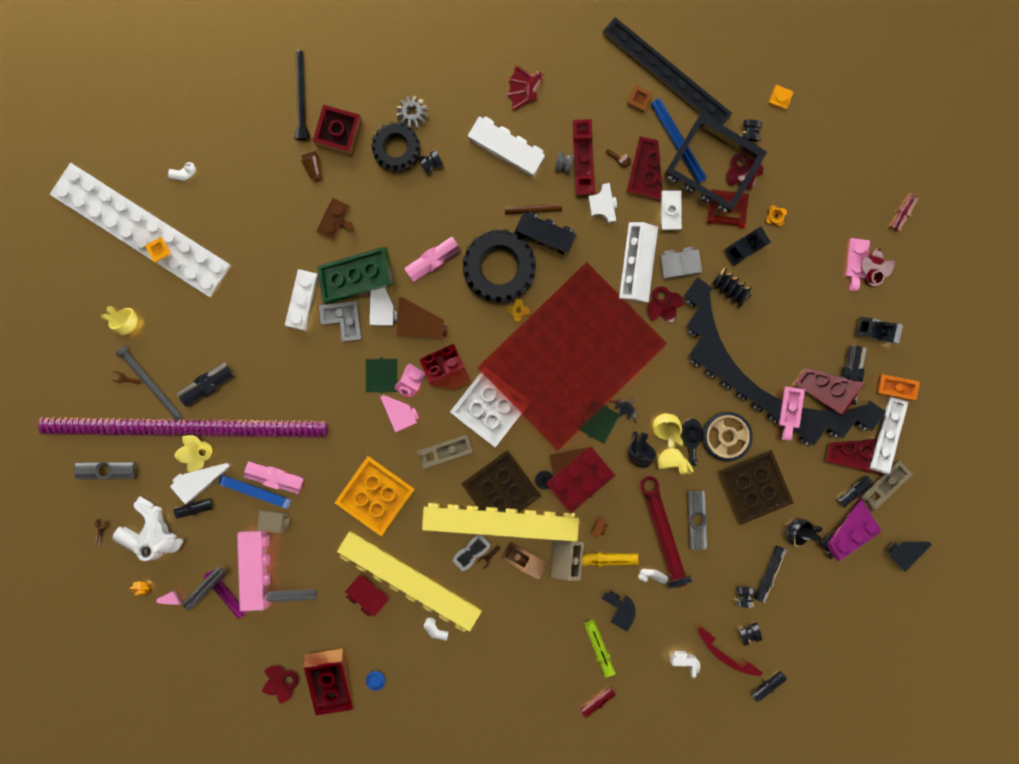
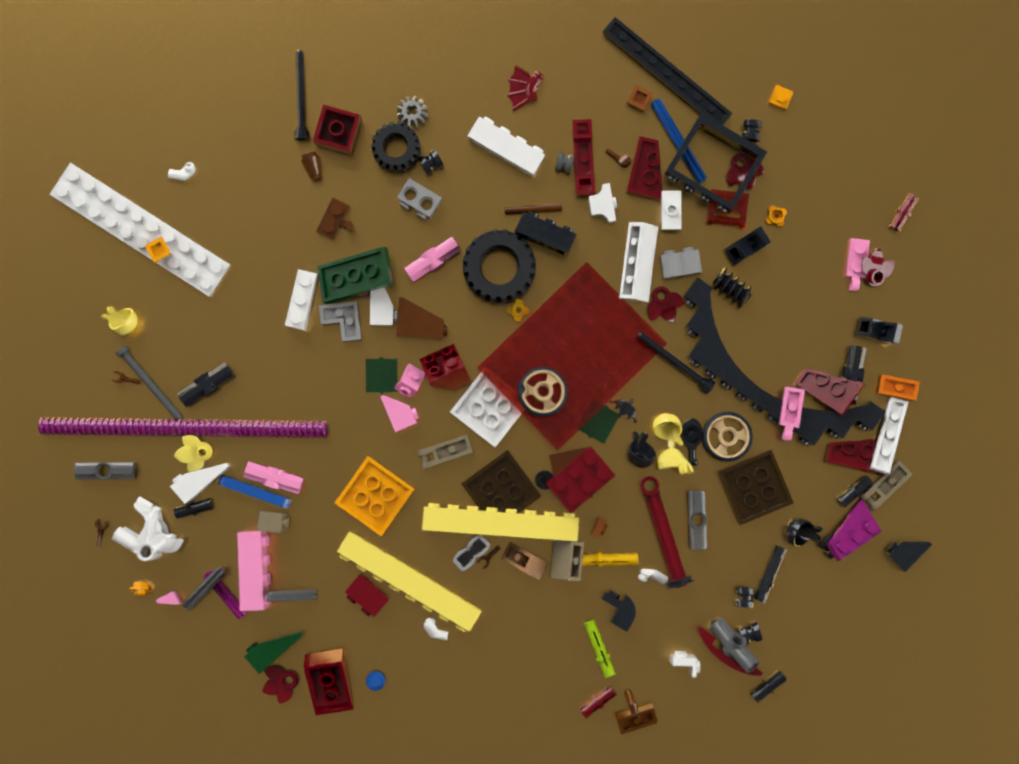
none -> dark green slope [244,631,305,674]
none -> light grey brick [397,178,442,220]
none -> tan wheel [518,367,568,417]
none -> reddish brown plate [615,690,658,735]
none -> black piece [637,332,716,395]
none -> dark grey piece [710,618,760,673]

